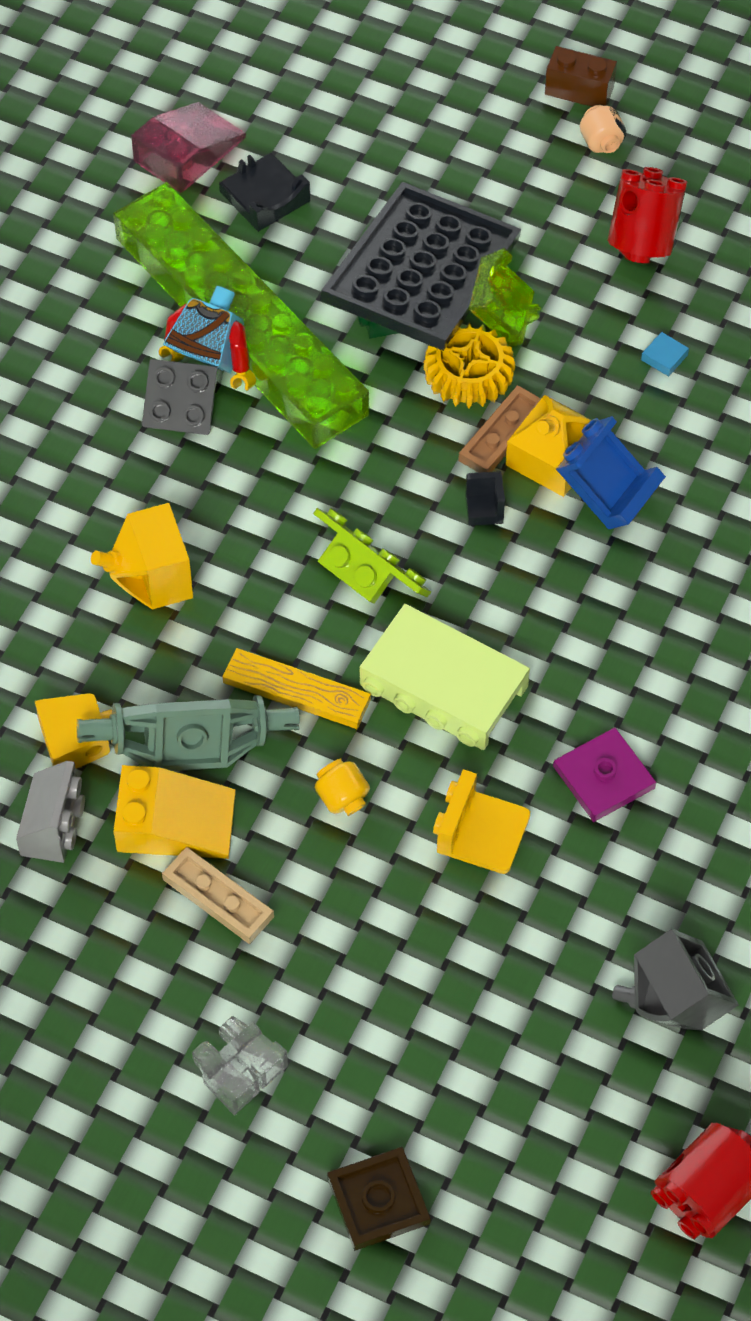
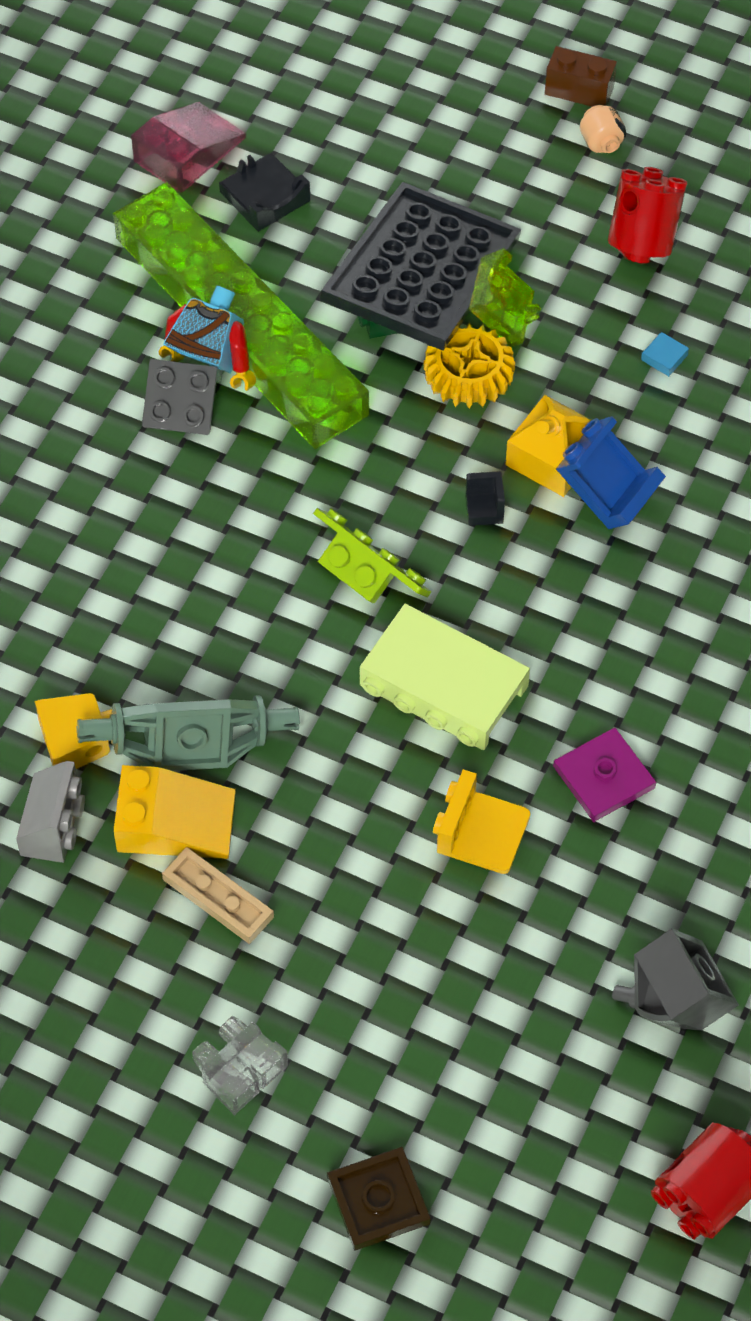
yellow piece [91,503,193,610] -> none
yellow tile [222,648,371,729] -> none
yellow head [315,758,370,816] -> none
medium nougat plate [458,385,541,473] -> none

